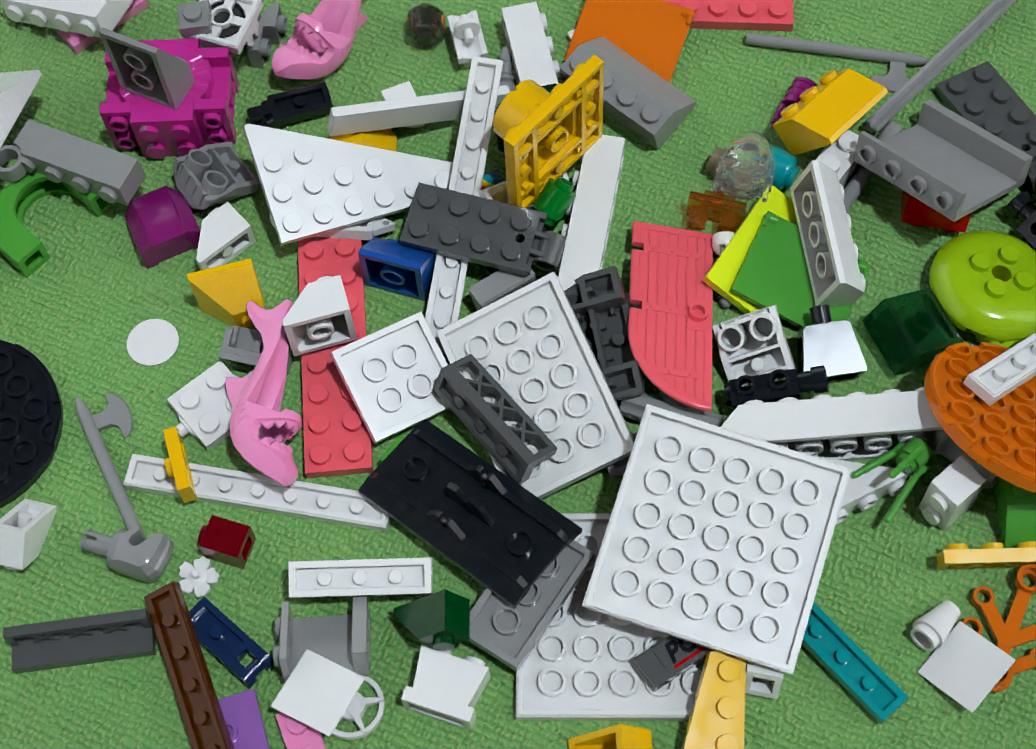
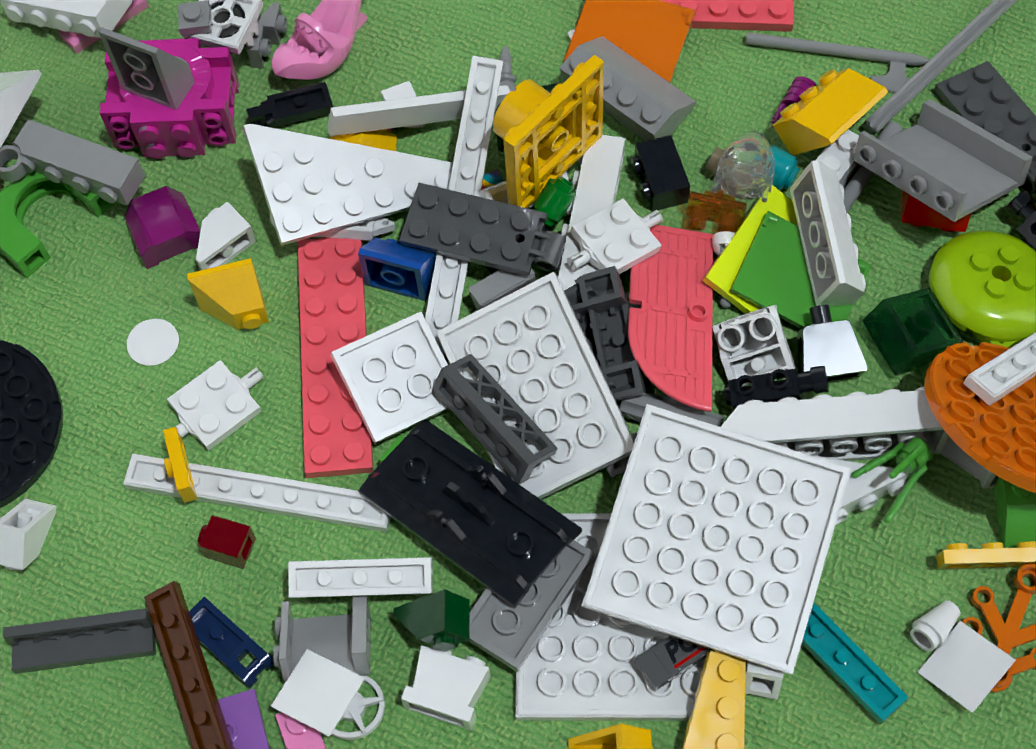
light grey piece [75,393,147,542] -> none
light grey piece [81,527,174,584] -> none
light grey slope [172,141,261,210] -> none
white plant [179,556,220,598] -> none
light grey hinge [218,325,293,374] -> none
bright pink piece [225,299,302,487] -> none
white slope [282,275,358,357] -> none
clear smoke head [407,3,445,50] -> none
white hips [447,10,488,68] -> none
white brick [501,2,561,93] -> none
white brick [918,456,987,532] -> none
none -> white plate [567,198,663,274]
none -> black brick [631,135,690,211]

